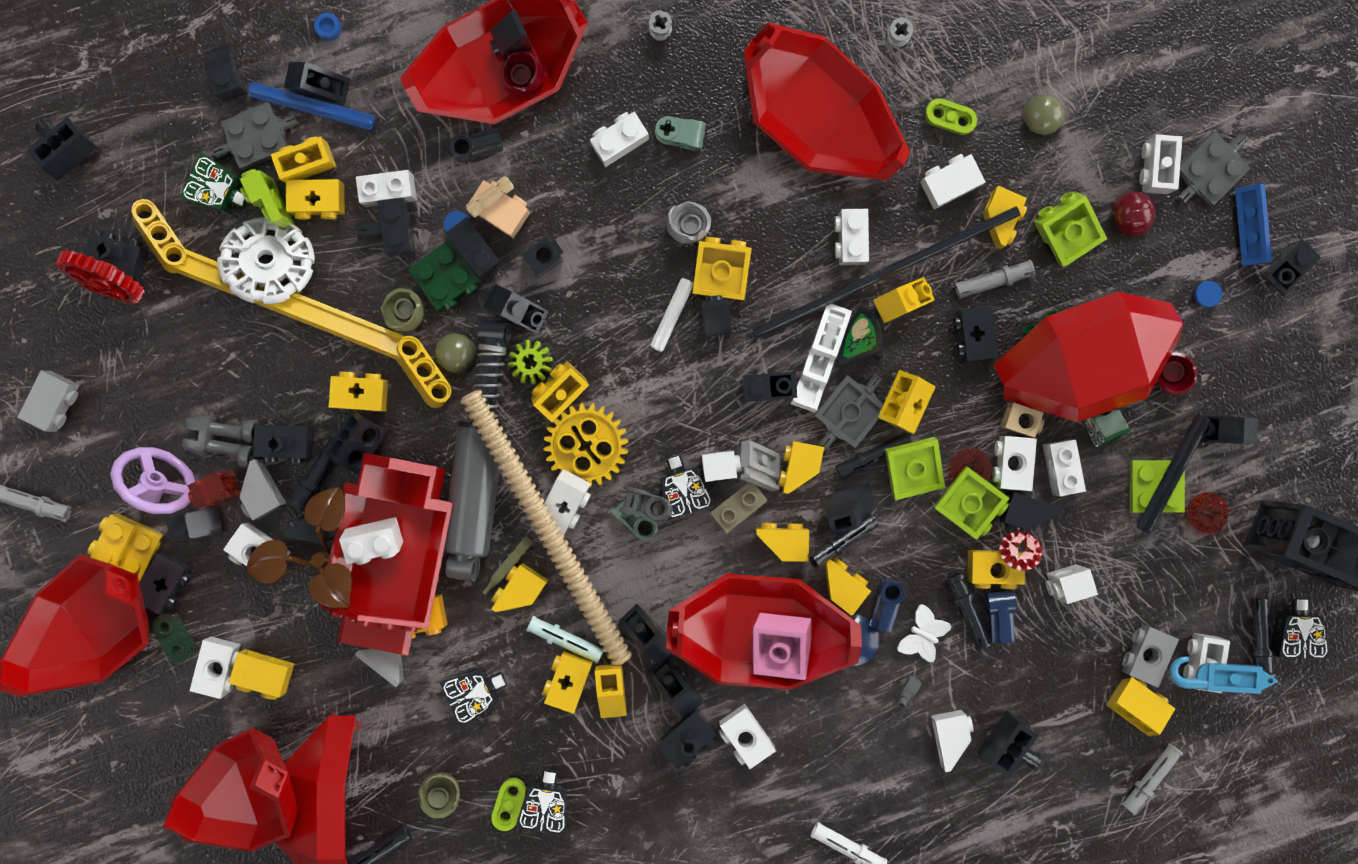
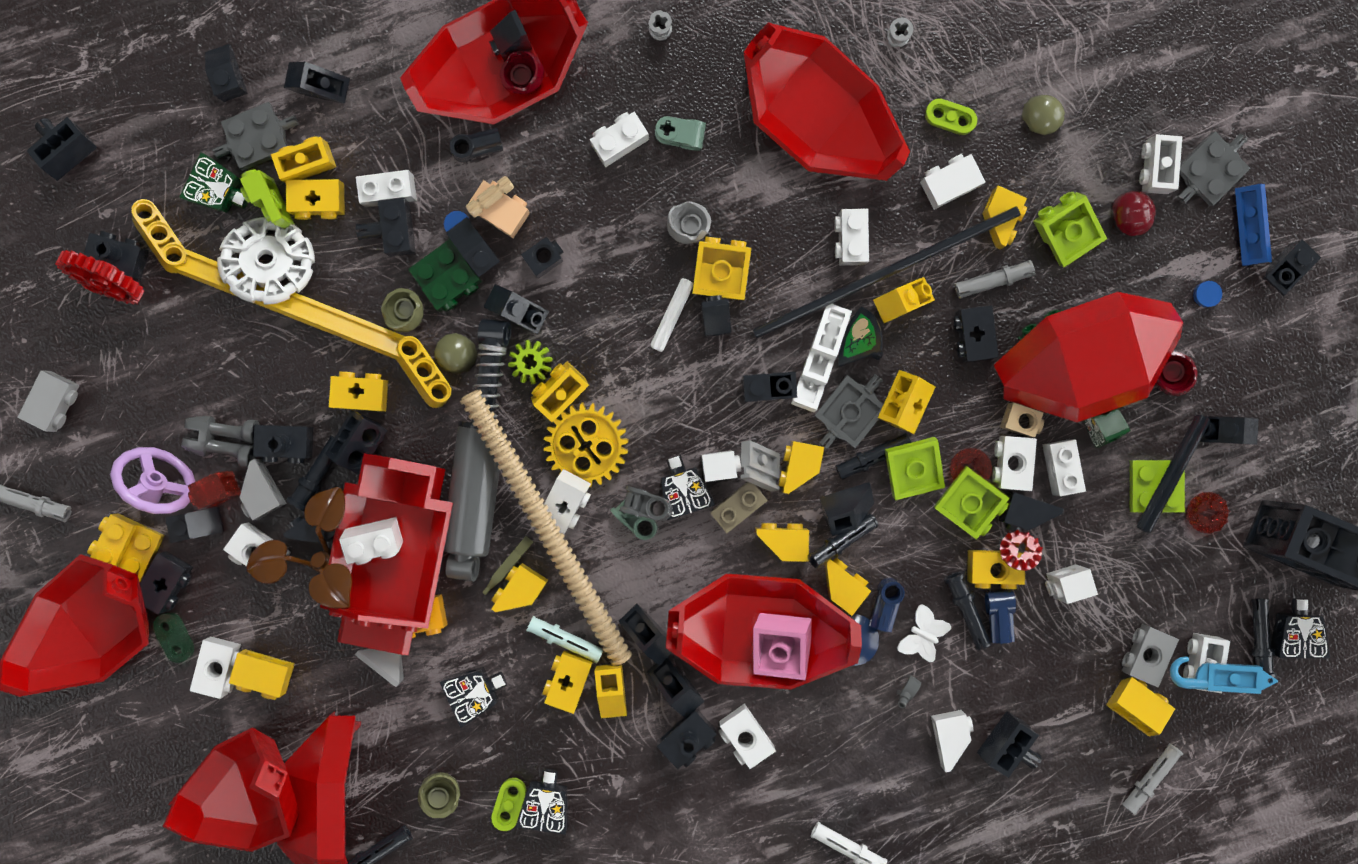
blue axle [248,82,375,130] -> none
blue tile [314,13,342,41] -> none

